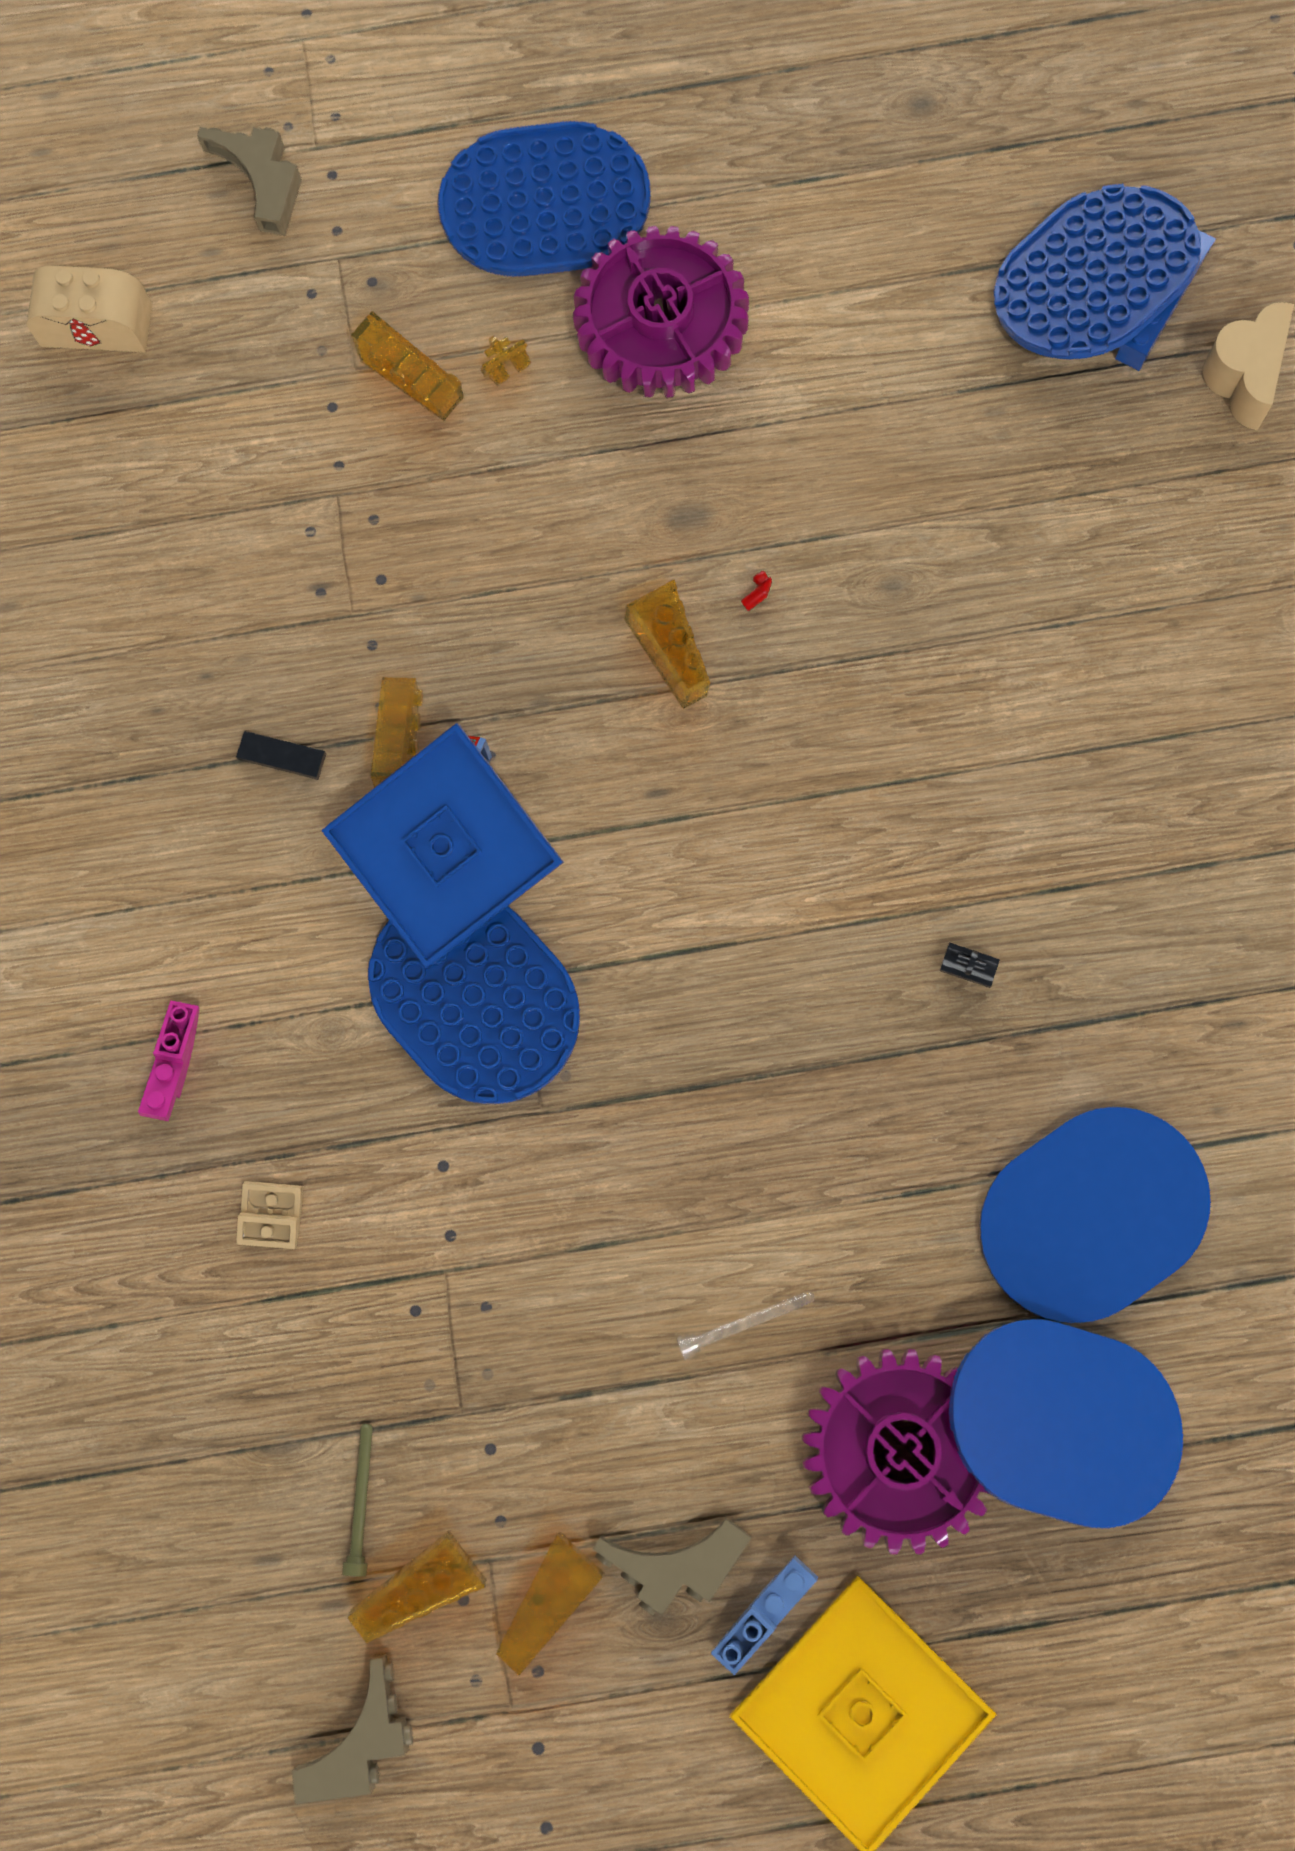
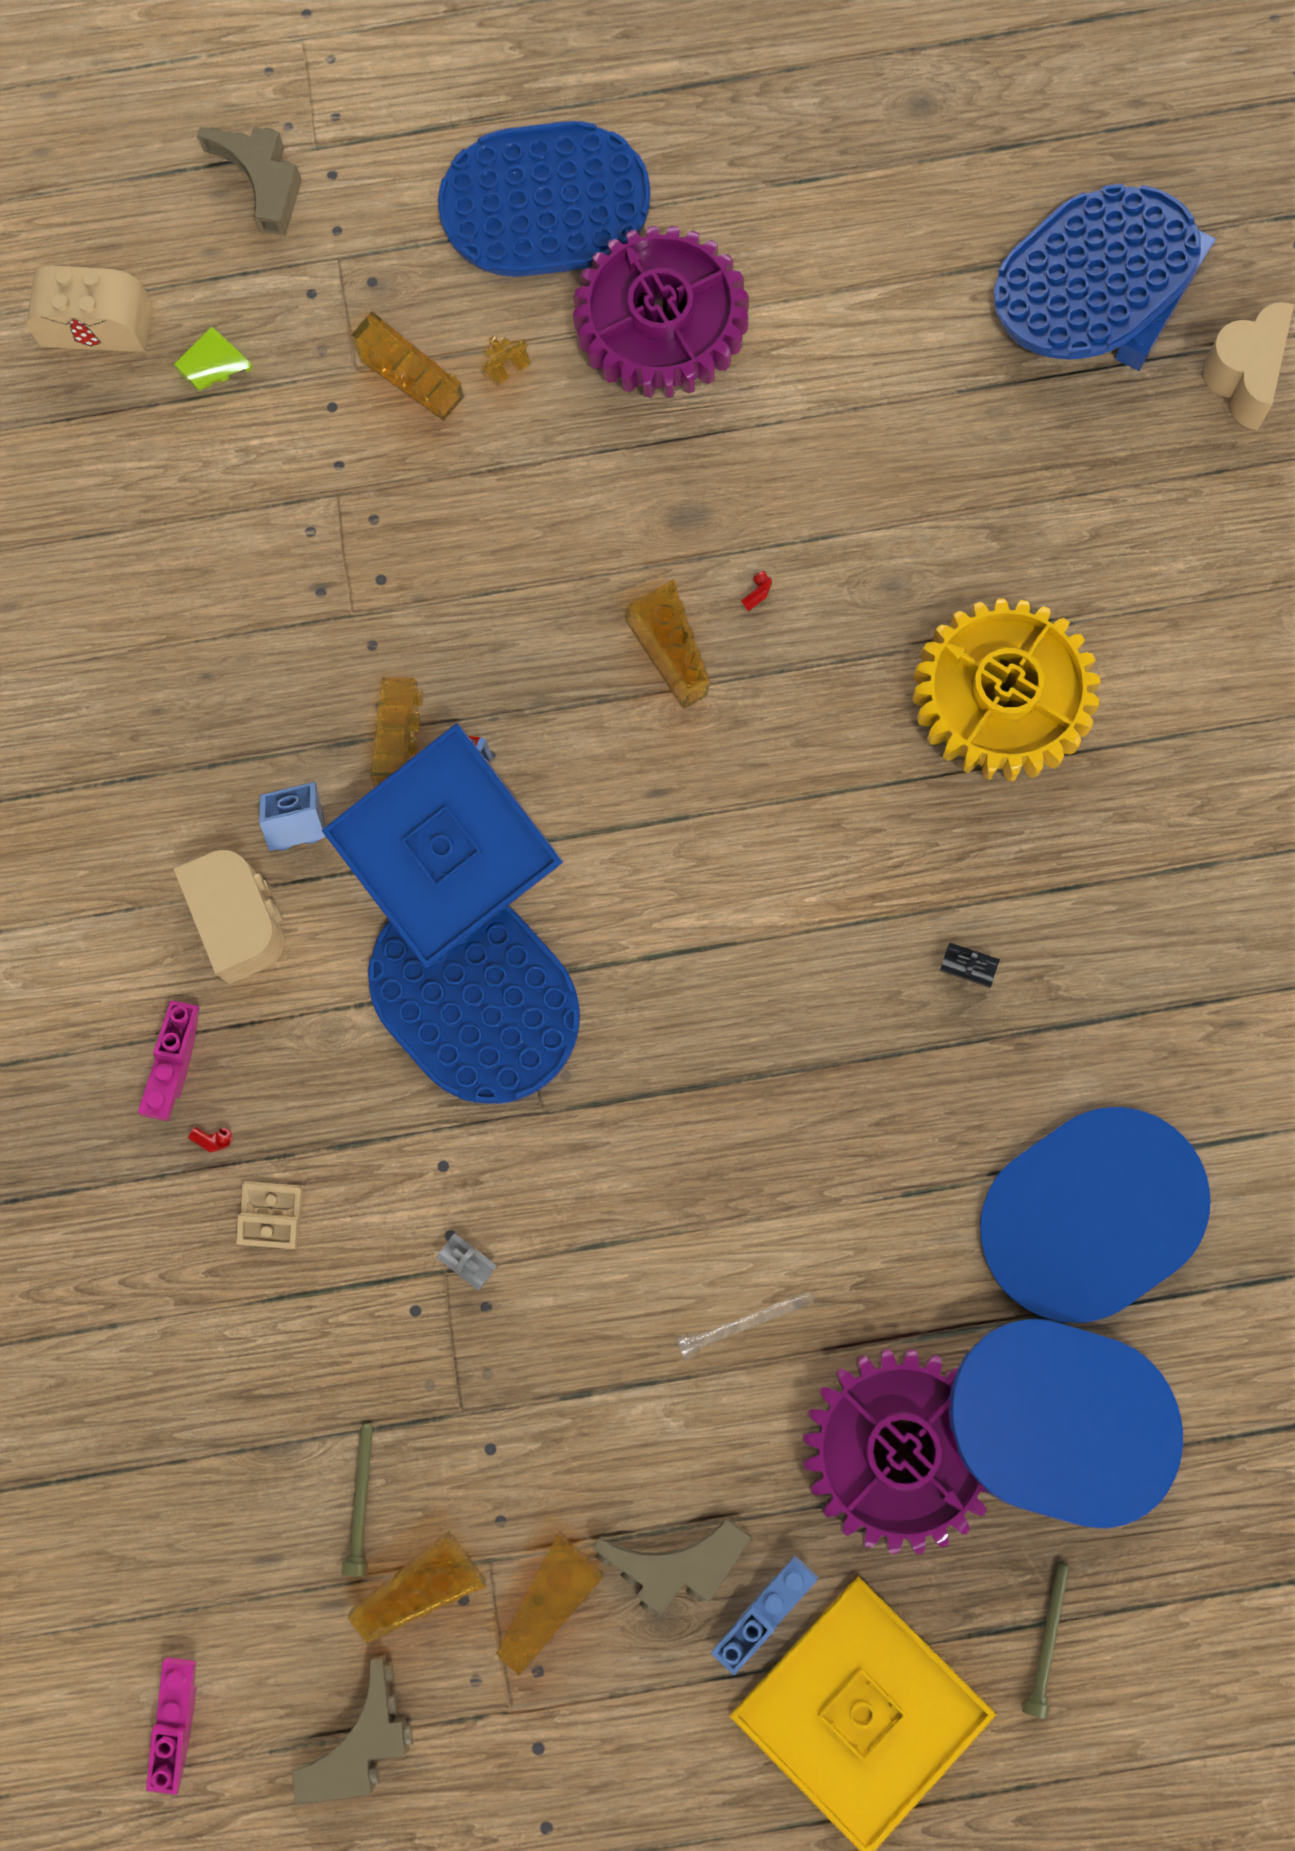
black tile [236,731,326,780] -> none
none -> dark pink slope [146,1657,197,1795]
none -> tan brick [173,850,284,984]
none -> lime slope [174,327,253,391]
none -> red arm [188,1127,233,1153]
none -> medium blue slope [259,782,325,851]
none -> light grey hips [436,1233,497,1290]
none -> yellow gear [912,598,1101,781]
none -> olive piece [1022,1561,1069,1719]

